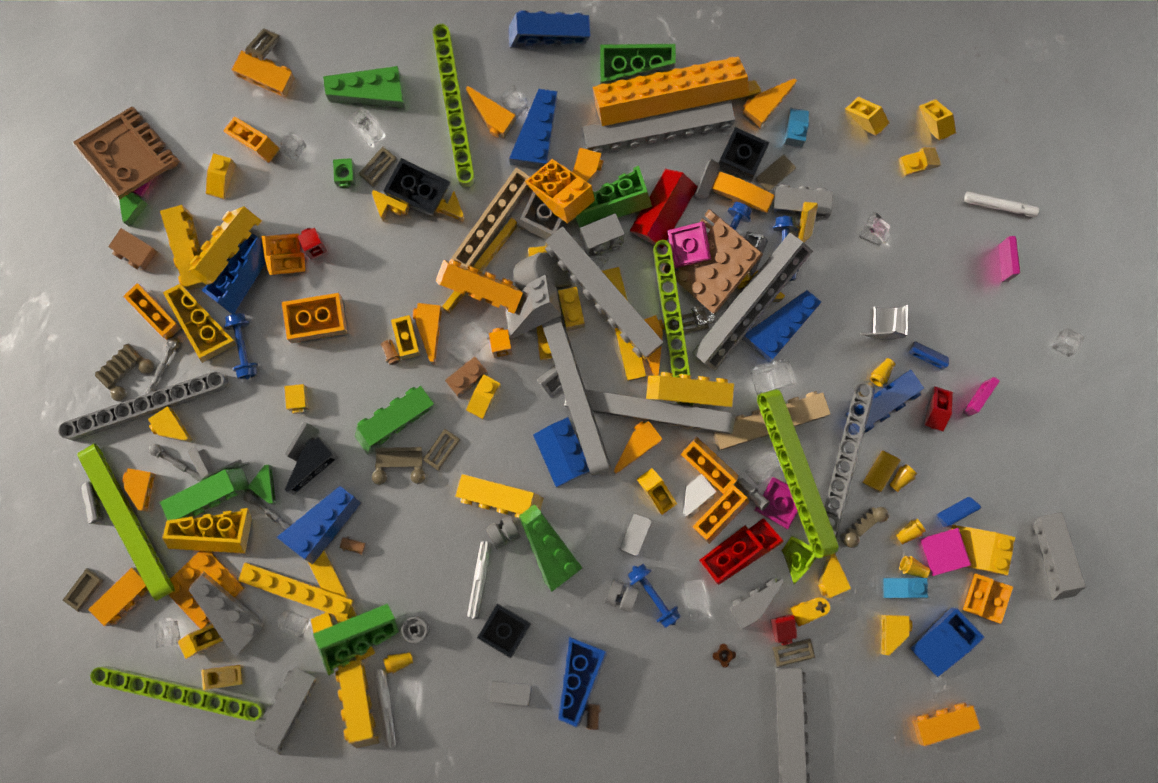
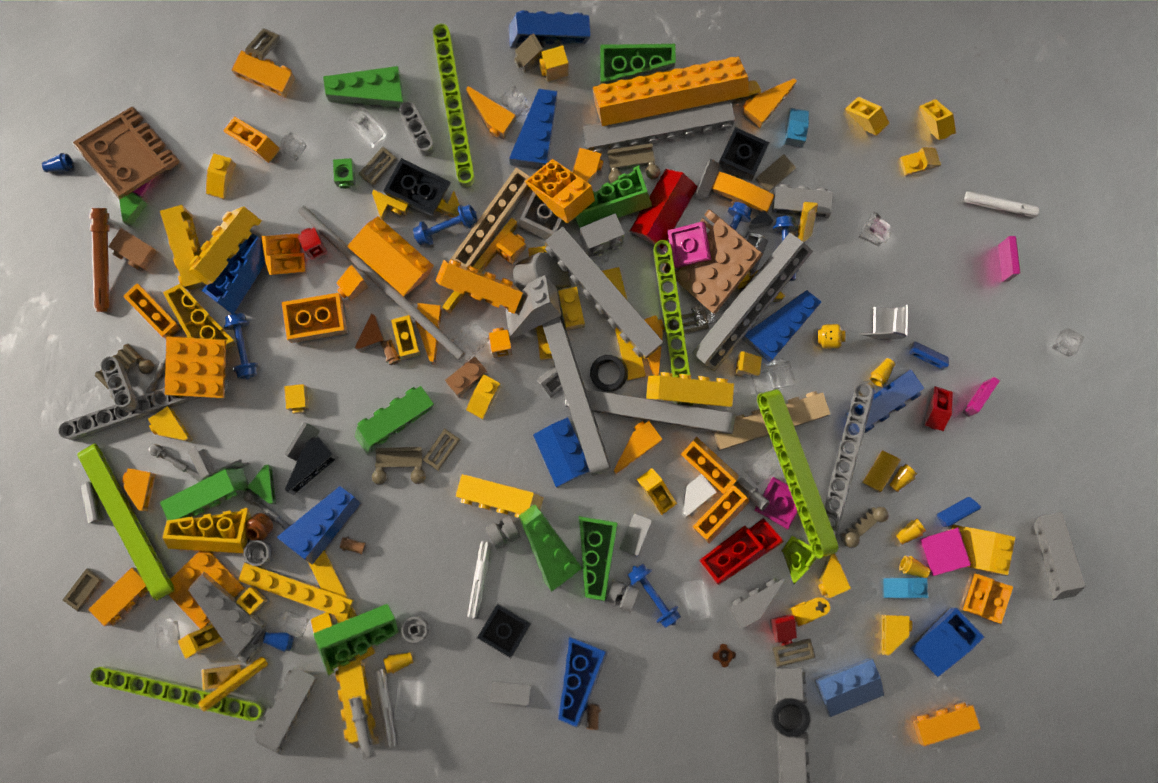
none -> blue cone [42,153,73,173]
none -> dark orange cylinder [89,208,110,312]
none -> light grey beam [101,356,137,412]
none -> light orange plate [165,336,227,398]
none -> yellow axle [198,657,268,712]
none -> yellow brick [236,587,268,615]
none -> light grey axle [238,627,269,665]
none -> light grey wheel [244,540,275,566]
none -> dark orange head [245,513,273,541]
none -> blue cone [263,632,294,652]
none -> light grey piece [298,206,465,360]
none -> light orange slope [337,265,369,301]
none -> light orange slope [347,216,434,297]
none -> light grey pin [349,696,376,760]
none -> reddish brown slope [355,313,385,352]
none -> light grey beam [399,102,434,156]
none -> blue piece [413,204,478,246]
none -> light orange slope [496,232,526,265]
none -> dark tan slope [514,33,543,73]
none -> yellow brick [539,45,569,82]
none -> bright green wedge [579,516,618,601]
none -> black tyre [590,355,628,391]
none -> dark tan gear [608,143,661,183]
none -> yellow slope [735,351,762,377]
none -> black slope [749,210,774,229]
none -> black tyre [771,698,811,737]
none -> medium blue slope [815,658,884,717]
none -> yellow head [818,324,846,349]

